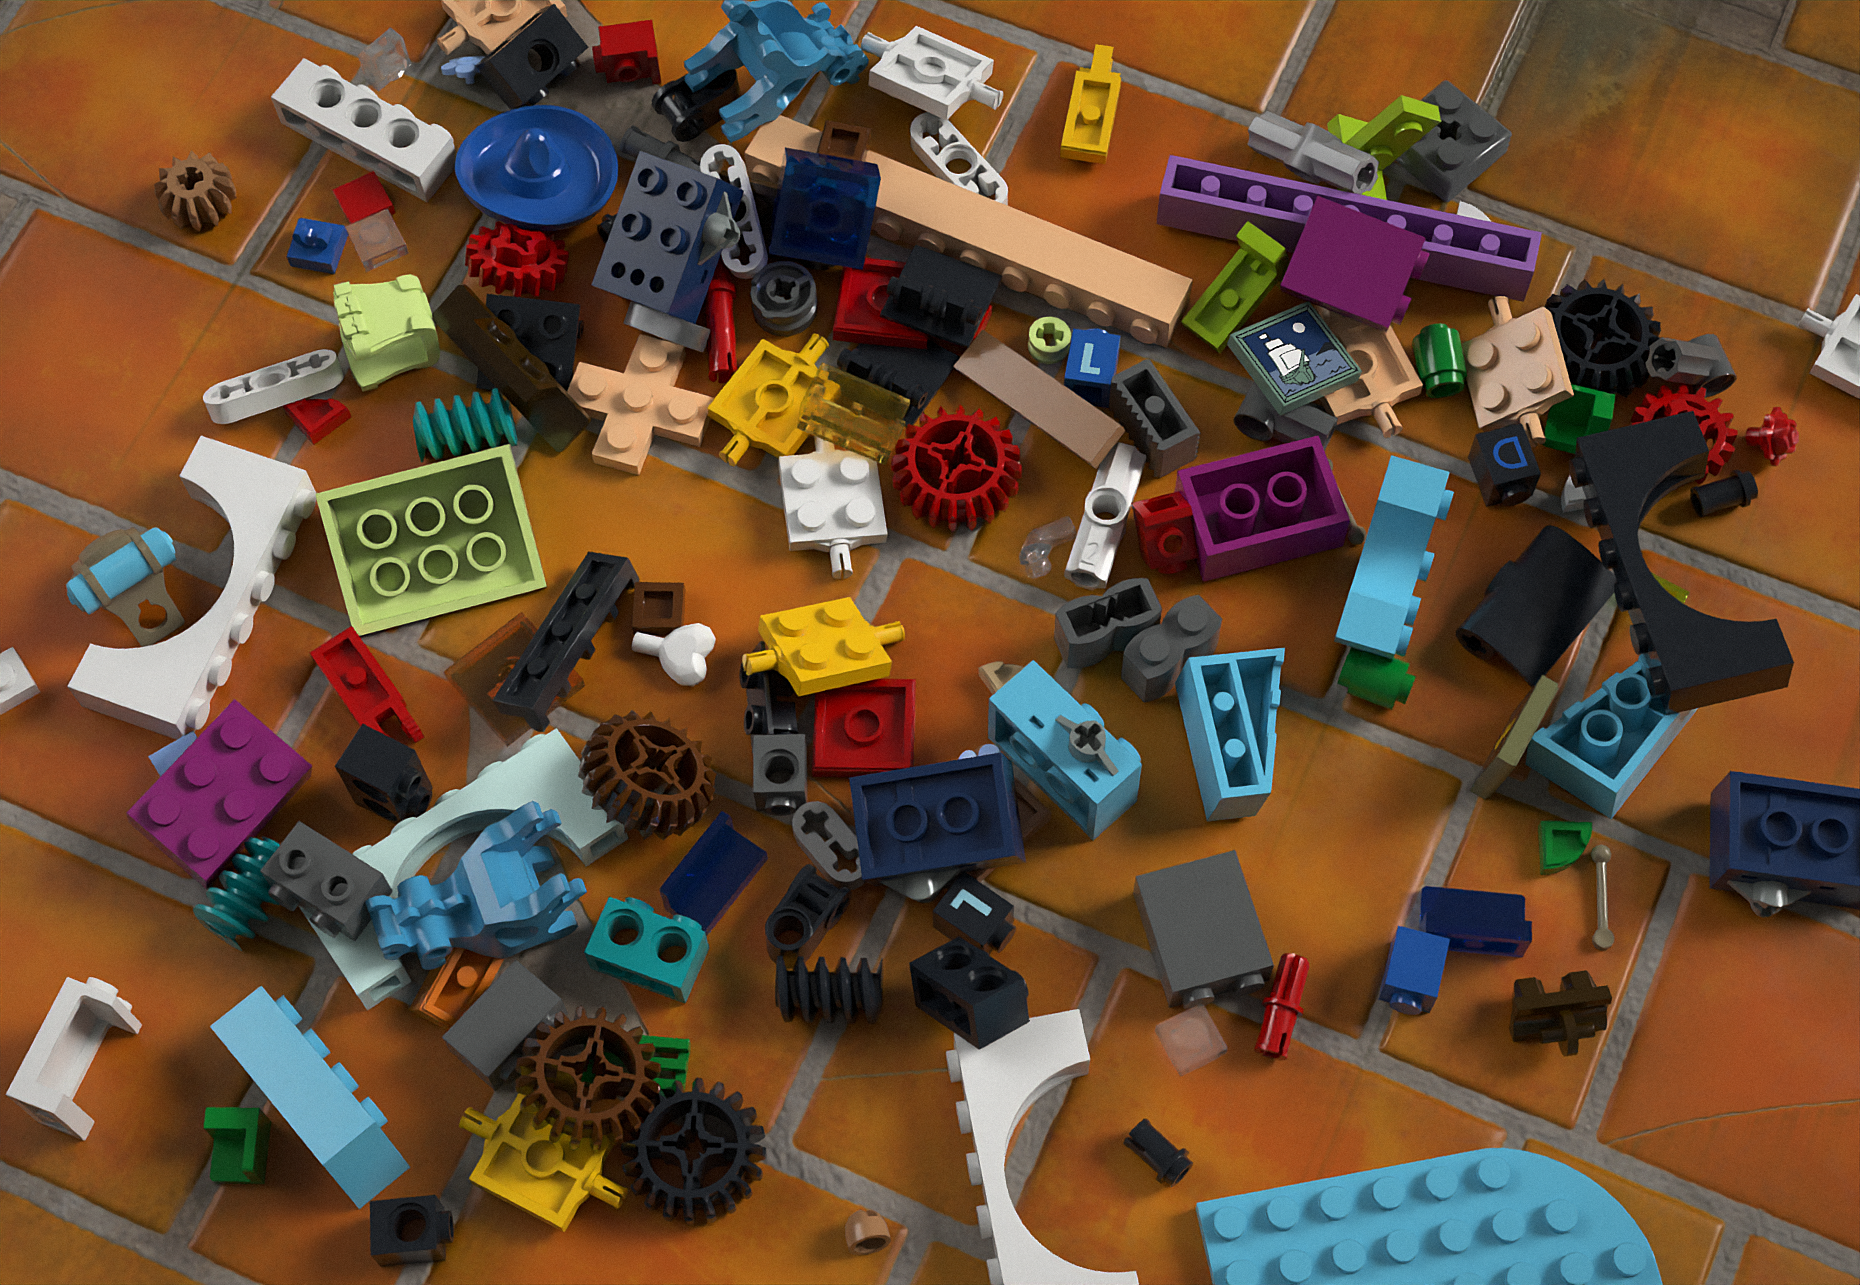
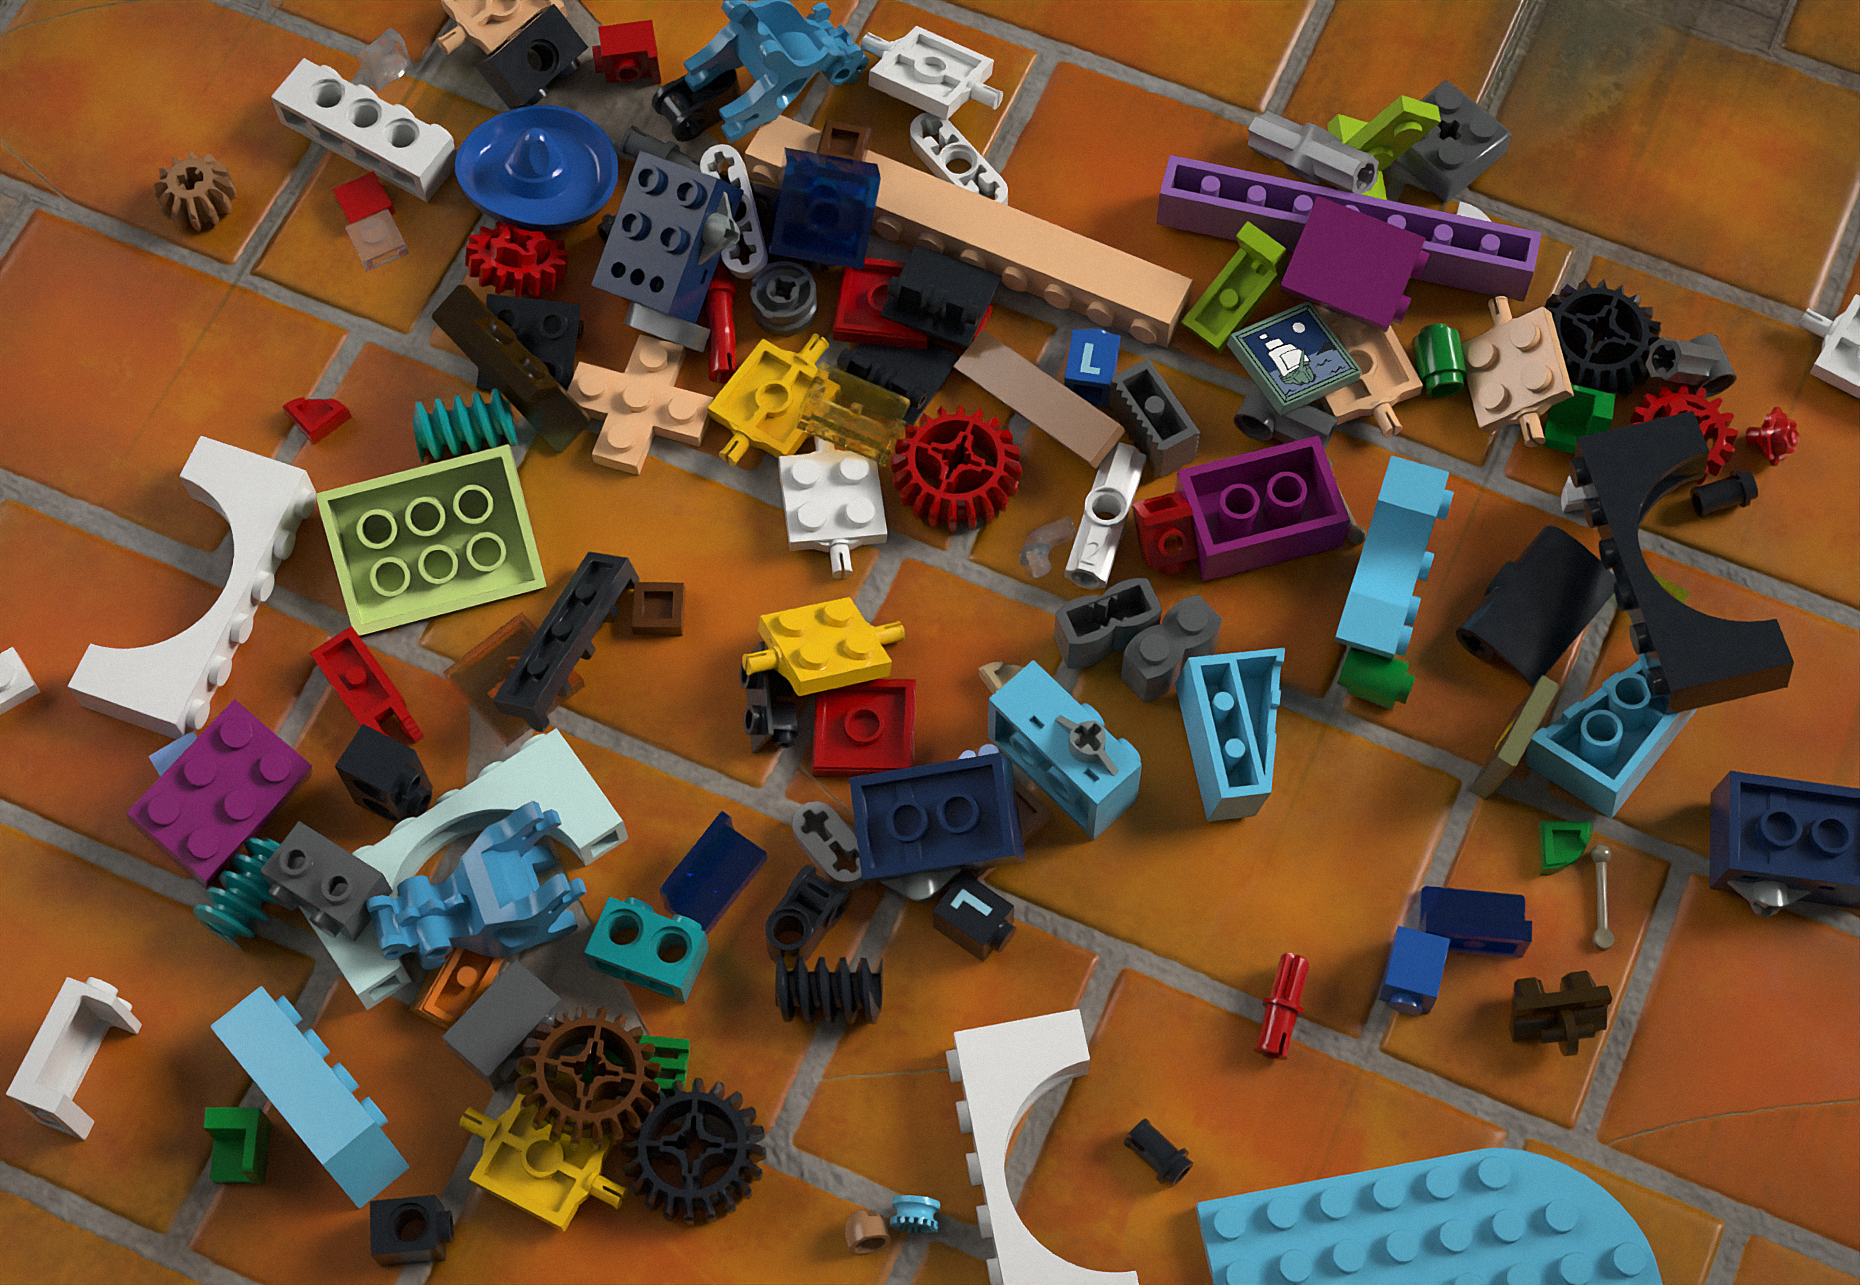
piece [66,527,185,647] -> none
white beam [203,349,344,424] -> none
blue tile [286,218,348,274] -> none
yellowish green piece [333,274,440,392] -> none
light blue plant [441,56,485,84] -> none
reddish brown gear [578,710,717,841] -> none
white rock [632,623,716,686] -> none
dark grey brick [753,734,807,816] -> none
black brick [909,936,1030,1050] -> none
yellowish green bush [1028,316,1071,364] -> none
yellow hinge [1060,44,1121,164] -> none
dark grey brick [1133,850,1274,1009] -> none
clear plate [1155,1004,1228,1077] -> none
black brick [1468,424,1541,507] -> none
none -> medium azure bush [890,1195,940,1234]

